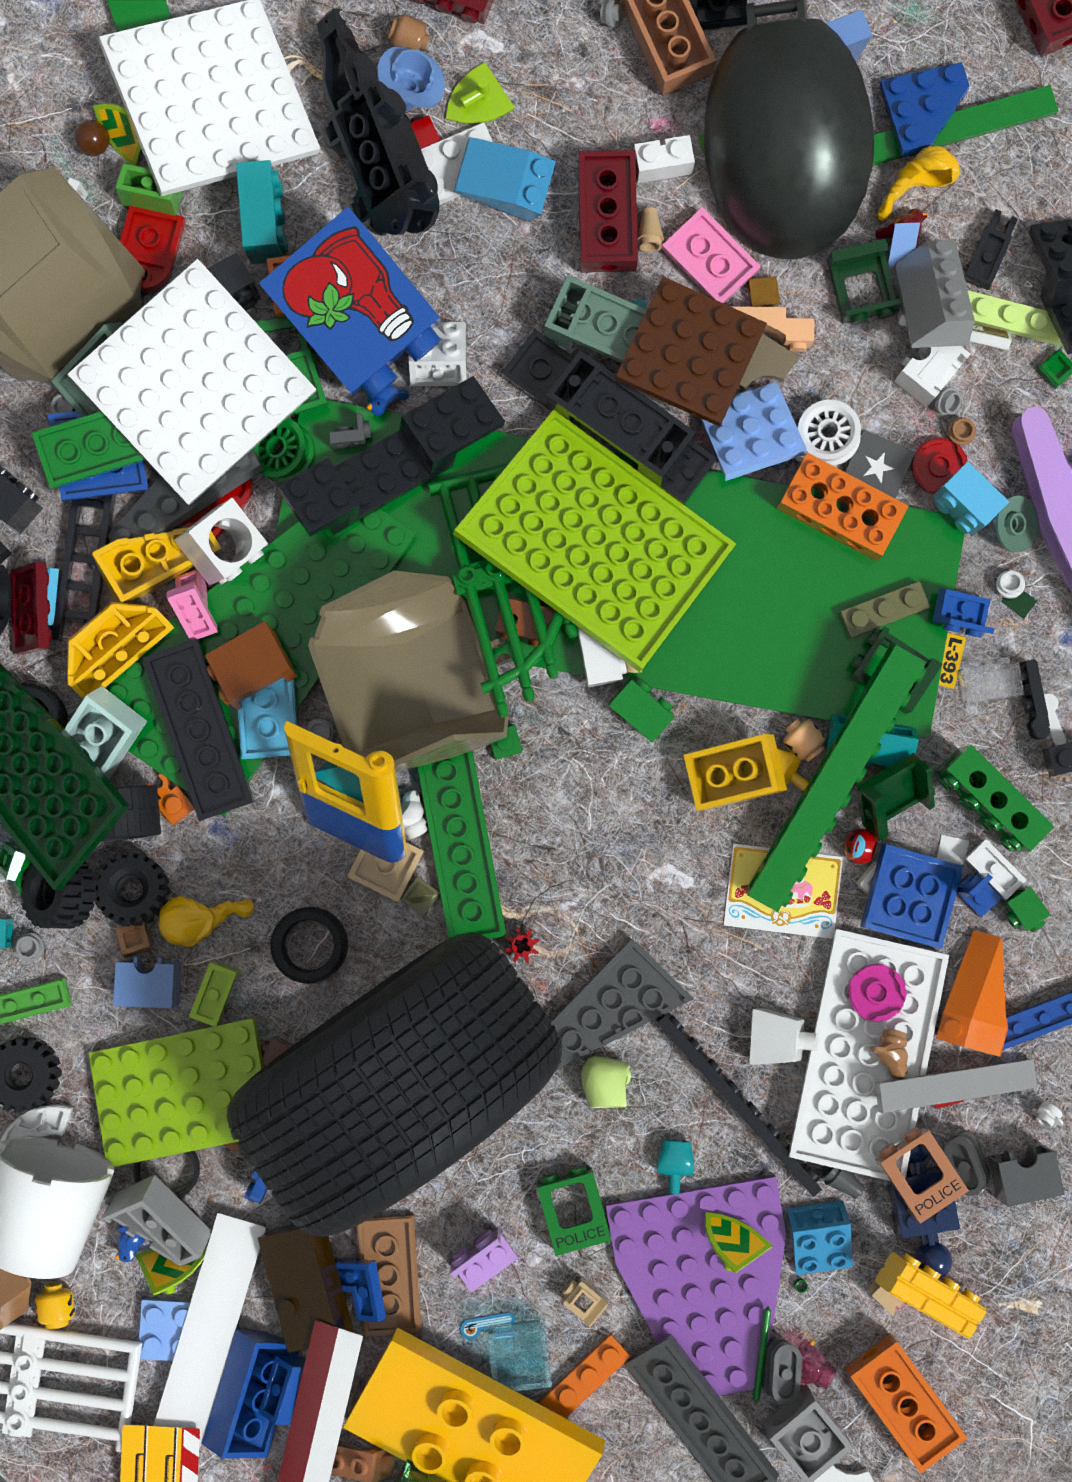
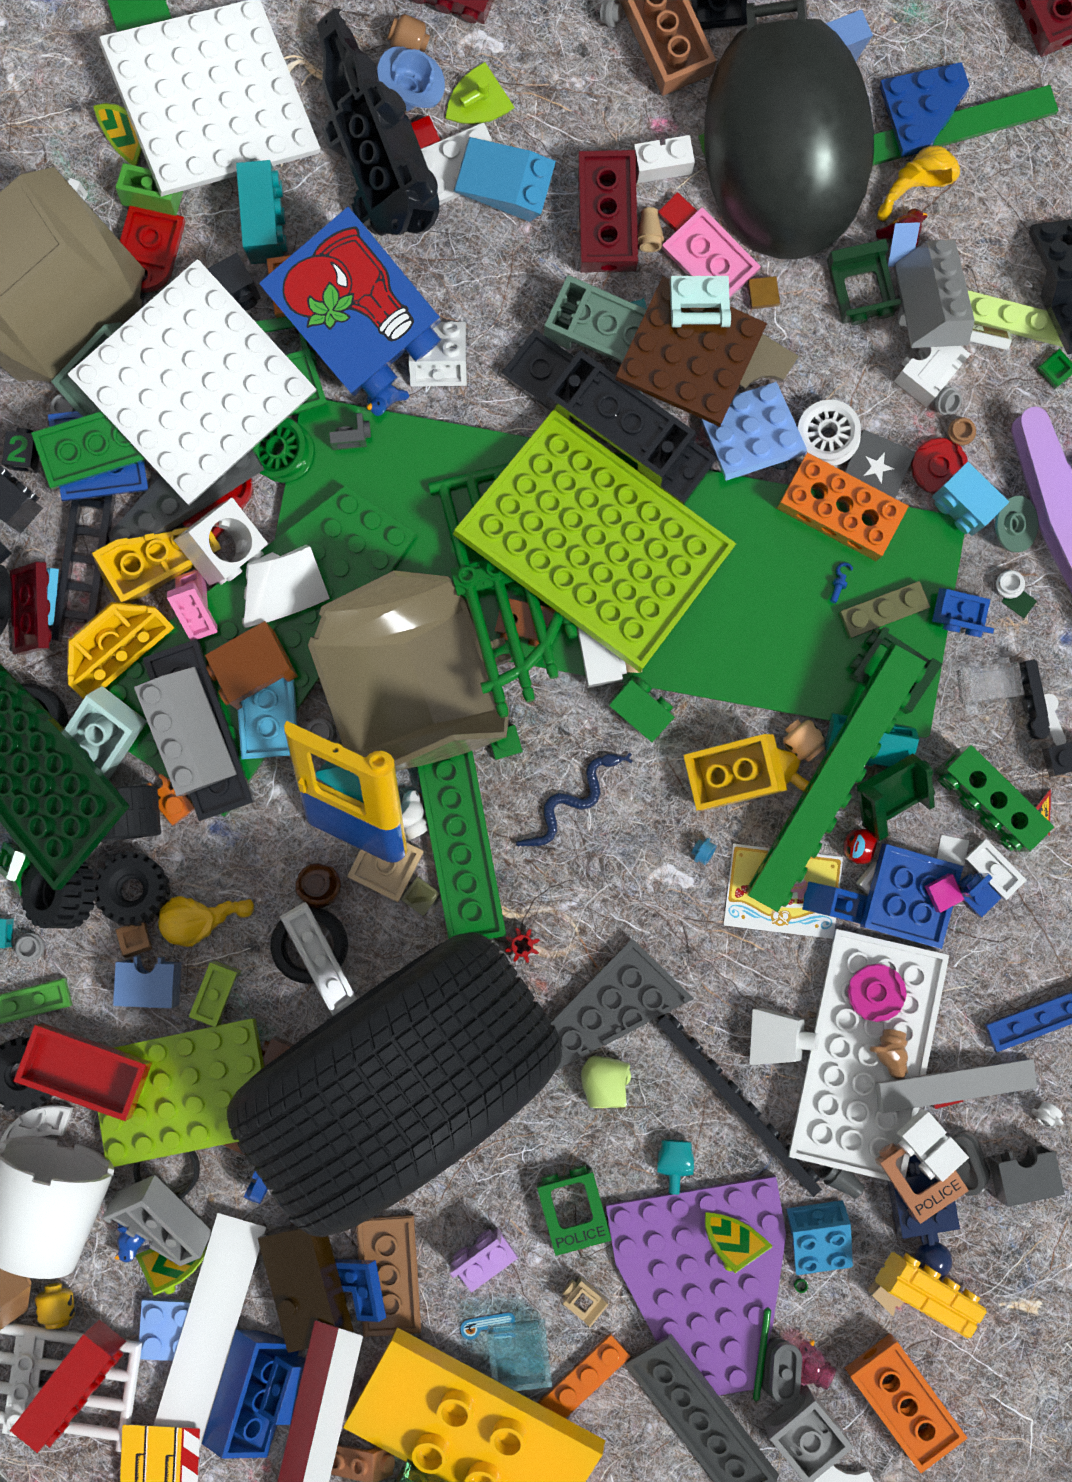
reddish brown piece [74,120,110,157] -> none
black bracket [278,376,505,537] -> none
light nougat slope [730,306,814,352] -> none
orange wedge [936,930,1008,1057] -> none
yellow sticker [939,633,966,689] -> none
black hinge [964,209,1018,290] -> none
green brick [1001,886,1051,932] -> none
none -> black brick [2,428,39,473]
none -> red brick [9,1319,126,1453]
none -> red piece [13,1023,152,1121]
none -> light grey slope [134,667,237,796]
none -> white slope [242,545,330,628]
none -> white tile [279,902,357,1016]
none -> reddish brown hair [295,863,341,908]
none -> dark blue animal [516,753,633,847]
none -> red tile [658,192,698,232]
none -> light aqua plate [670,276,731,327]
none -> dark azure plate [691,838,717,865]
none -> blue slope [802,882,868,924]
none -> blue hand [830,562,853,603]
none -> white piece [896,1109,969,1182]
none -> dark pink tile [925,873,964,913]
none -> sticker [1036,789,1051,836]

